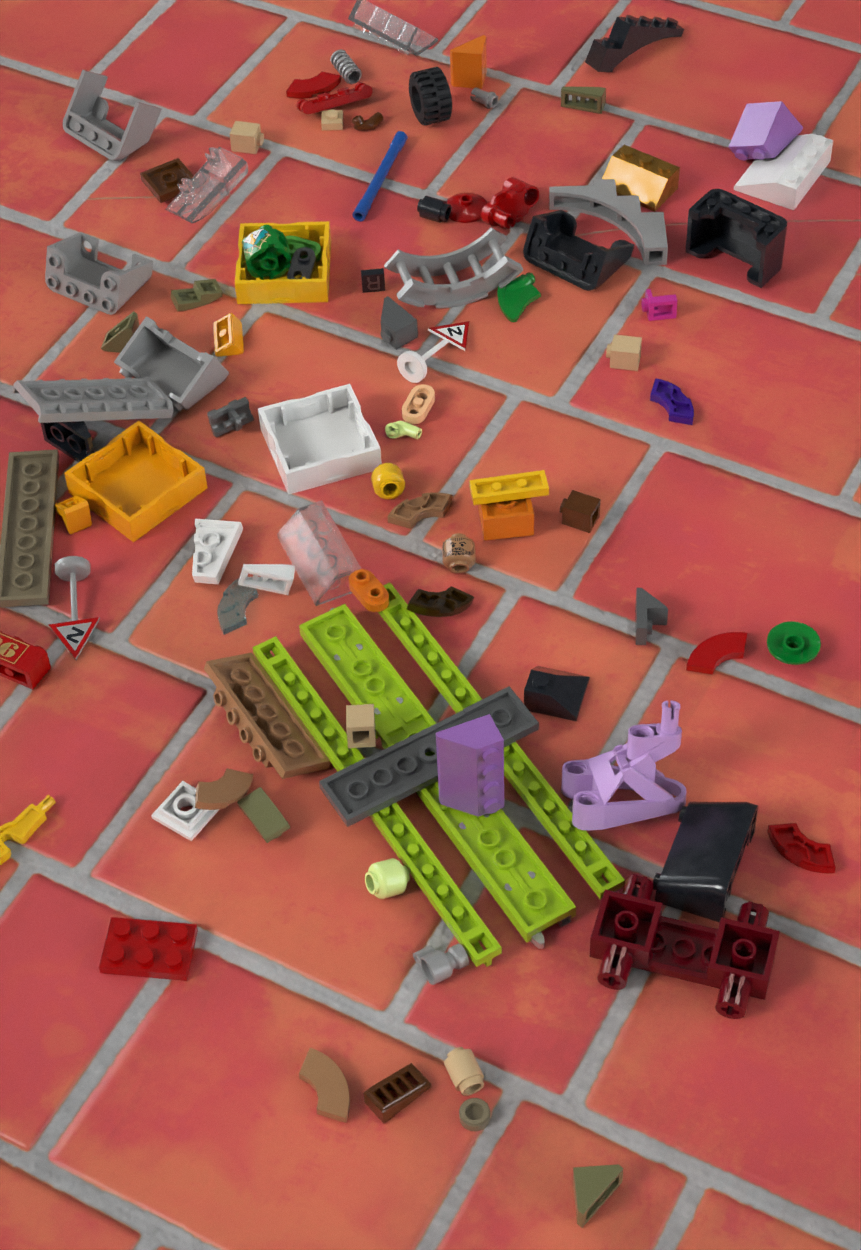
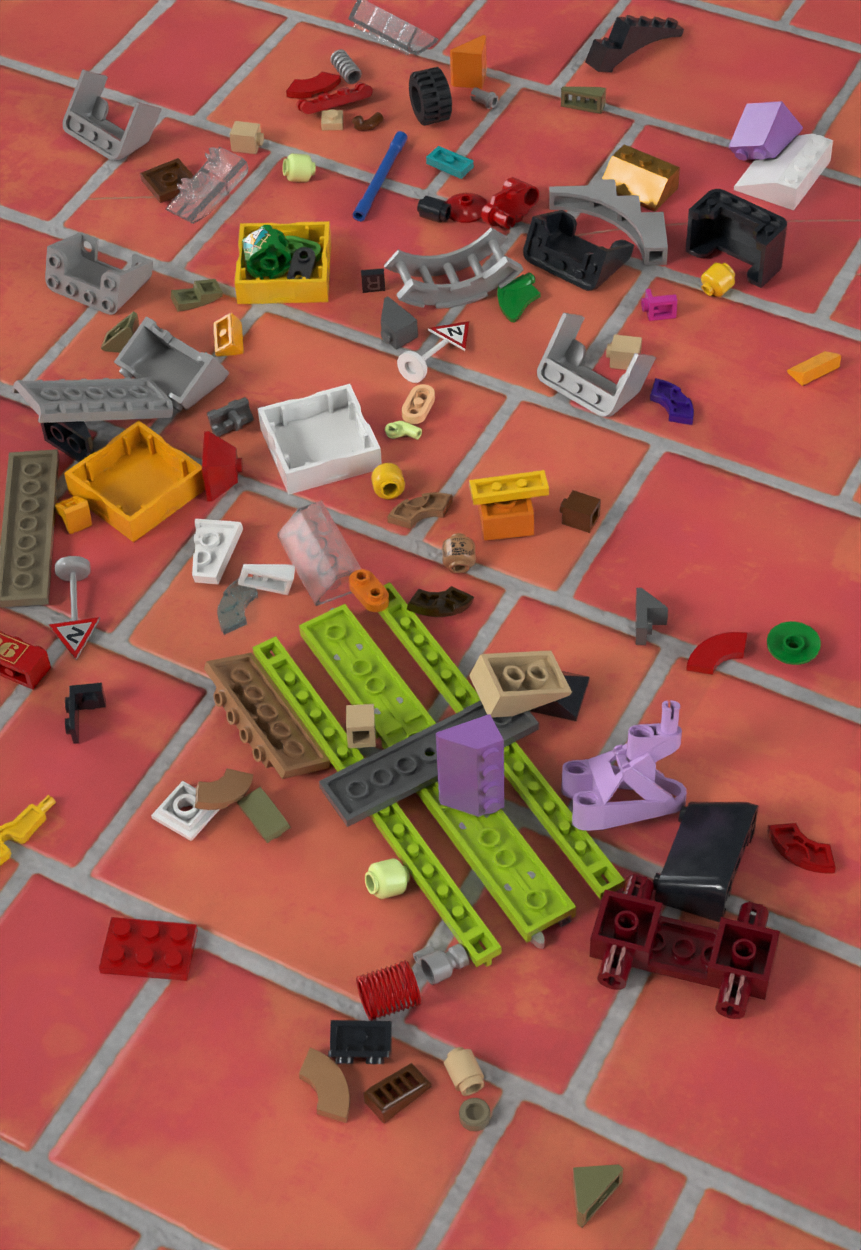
none -> black bracket [65,683,106,744]
none -> red slope [202,431,243,502]
none -> yellowish green head [283,153,316,183]
none -> black bracket [328,1020,392,1064]
none -> red piece [356,960,421,1021]
none -> teal plate [426,146,474,179]
none -> tan slope [469,650,572,718]
none -> light grey windscreen [537,313,656,417]
none -> yellow head [701,263,735,297]
none -> light orange slope [787,351,841,386]

